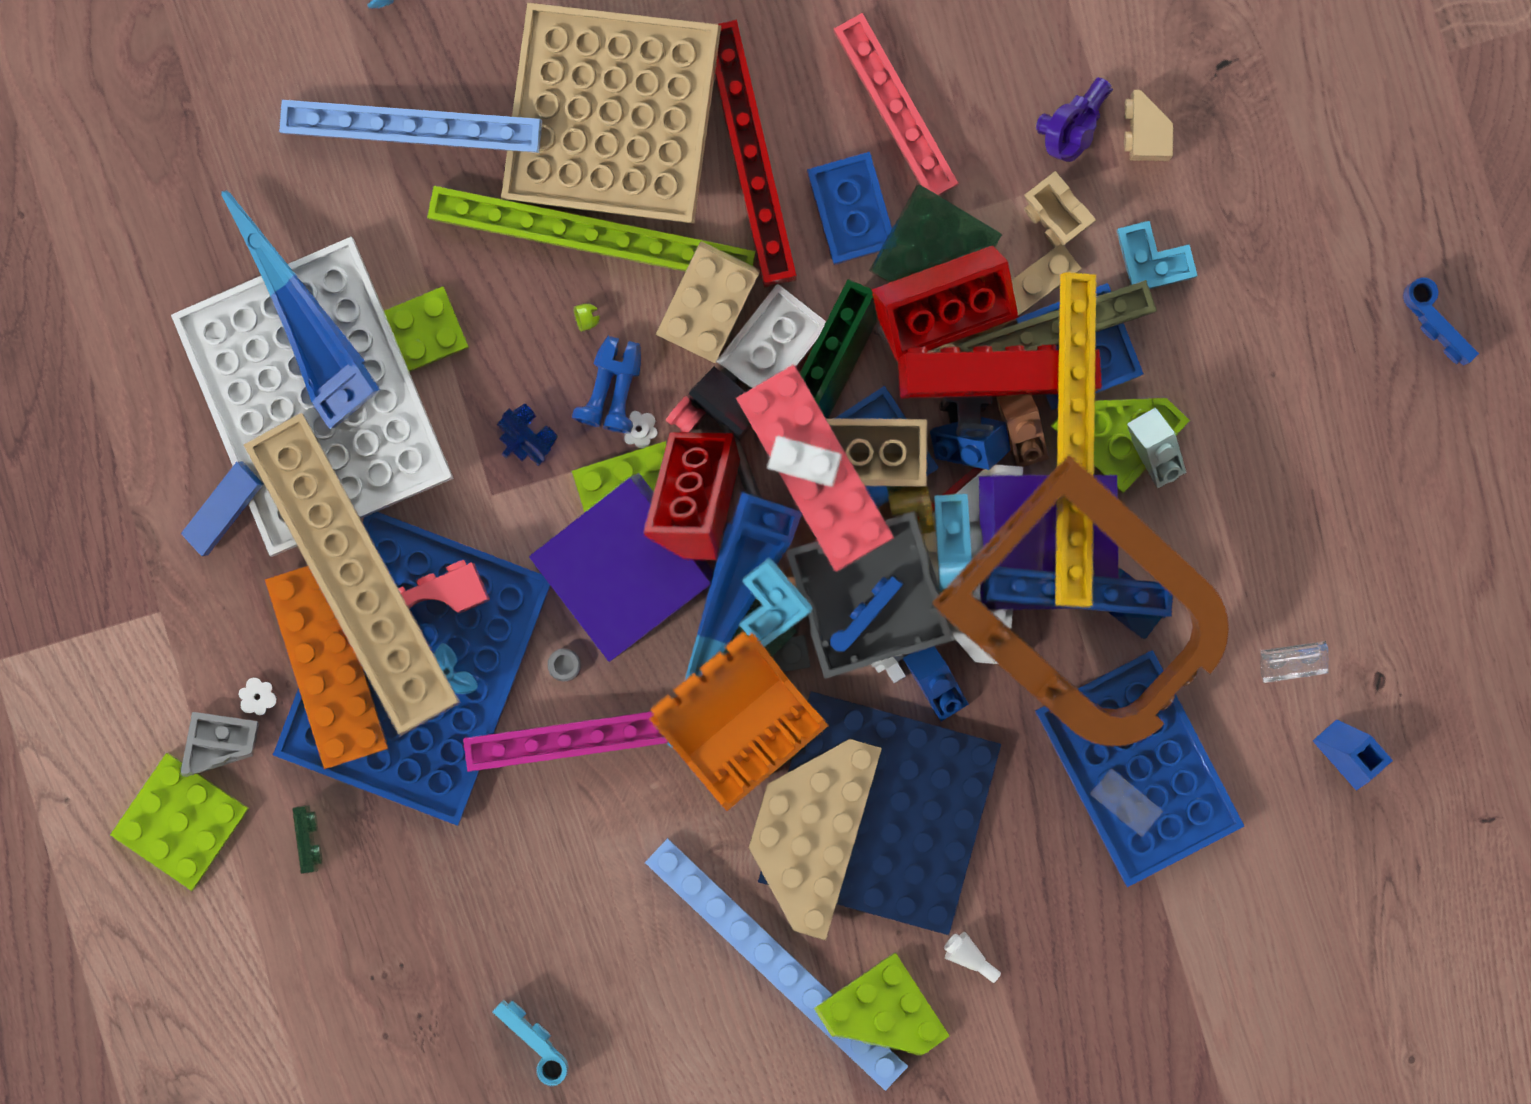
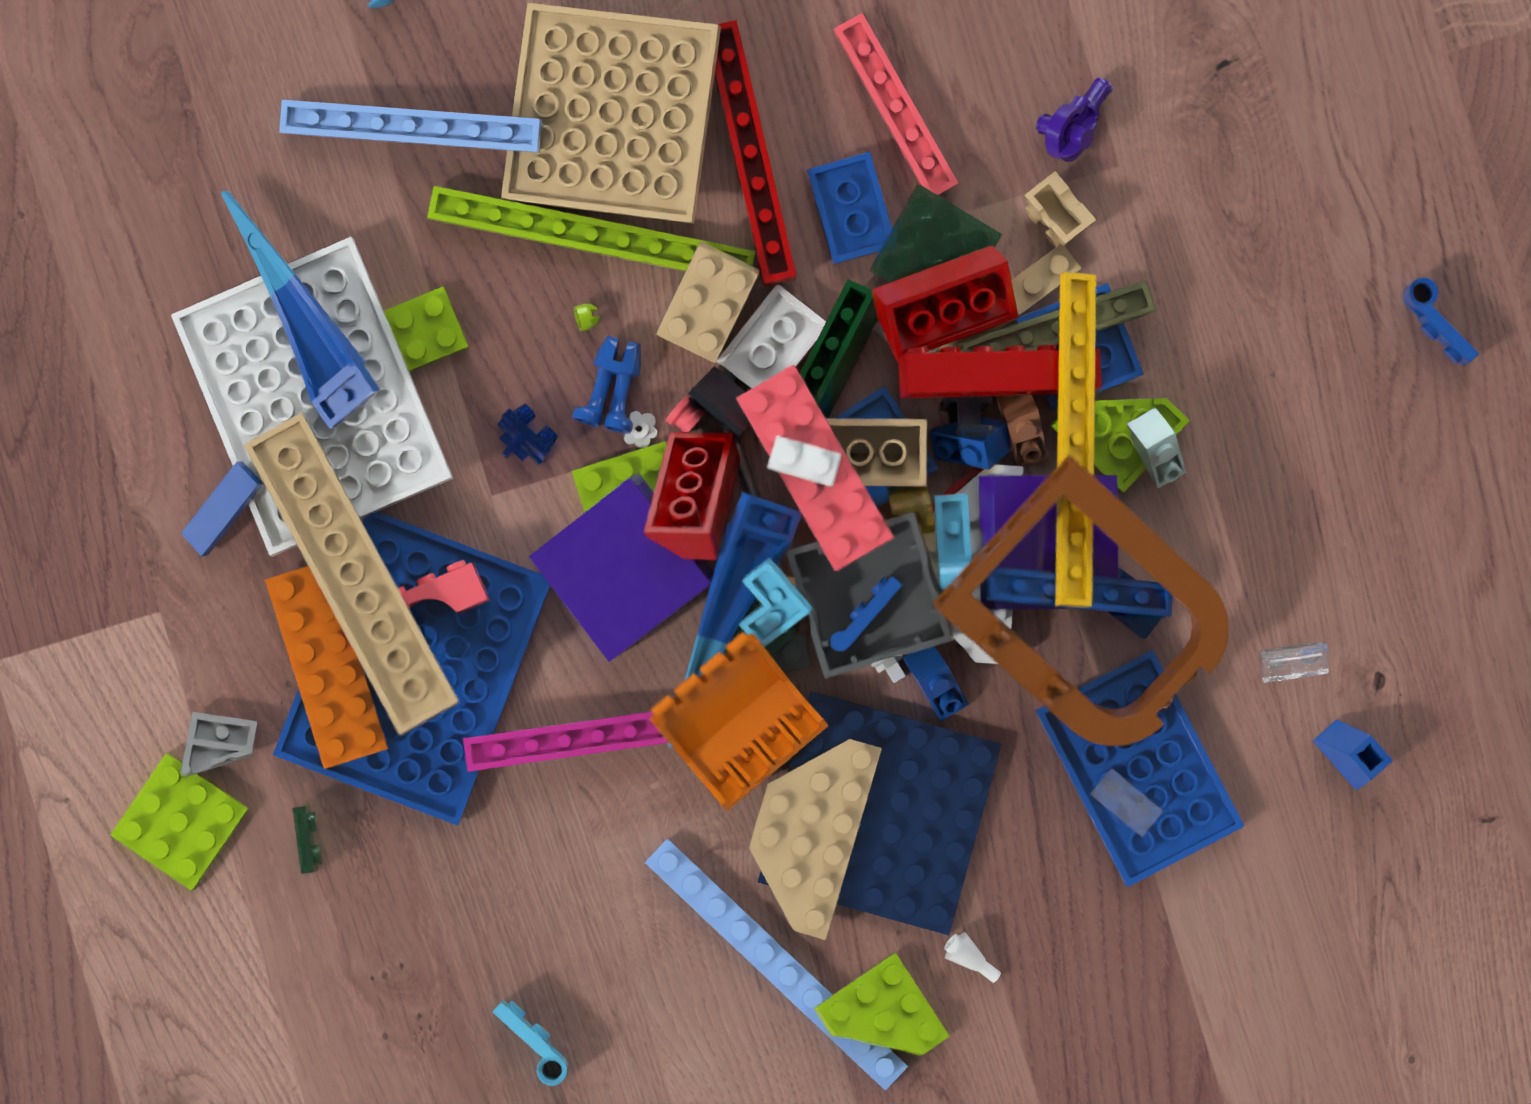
white plant [239,678,277,715] -> none
dark azure plant [434,643,478,694] -> none
light grey tile [547,648,581,682] -> none
medium azure plate [1116,221,1198,289] -> none
tan slope [1124,90,1173,161] -> none

